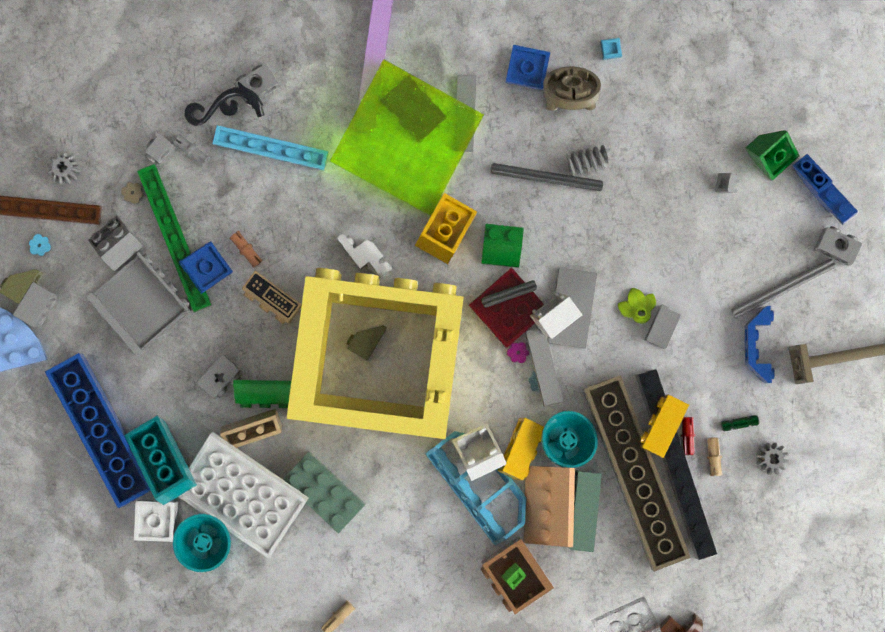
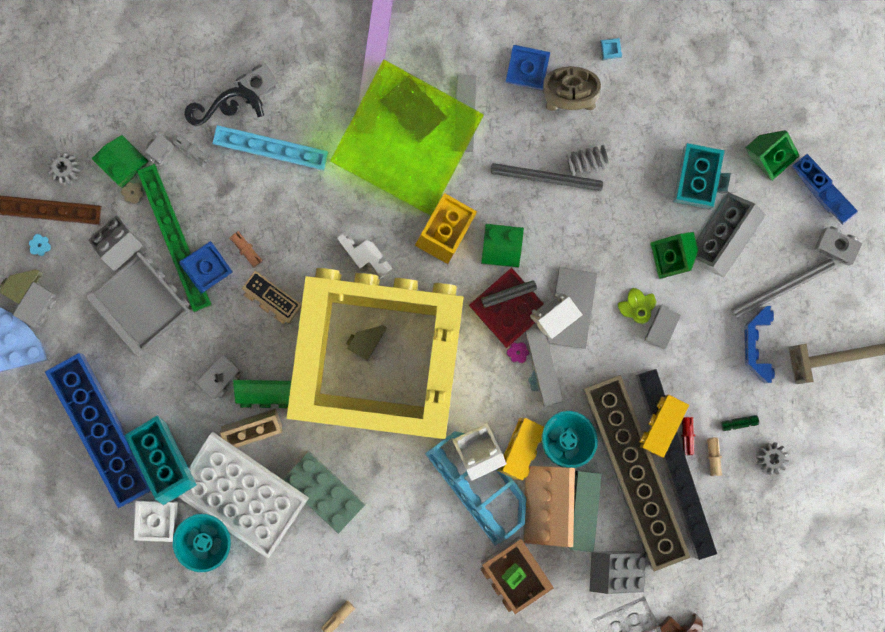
none -> green slope [91,135,149,188]
none -> dark grey brick [589,551,646,594]
none -> green slope [650,232,698,279]
none -> teal brick [673,143,725,210]
none -> light grey slope [695,193,766,278]

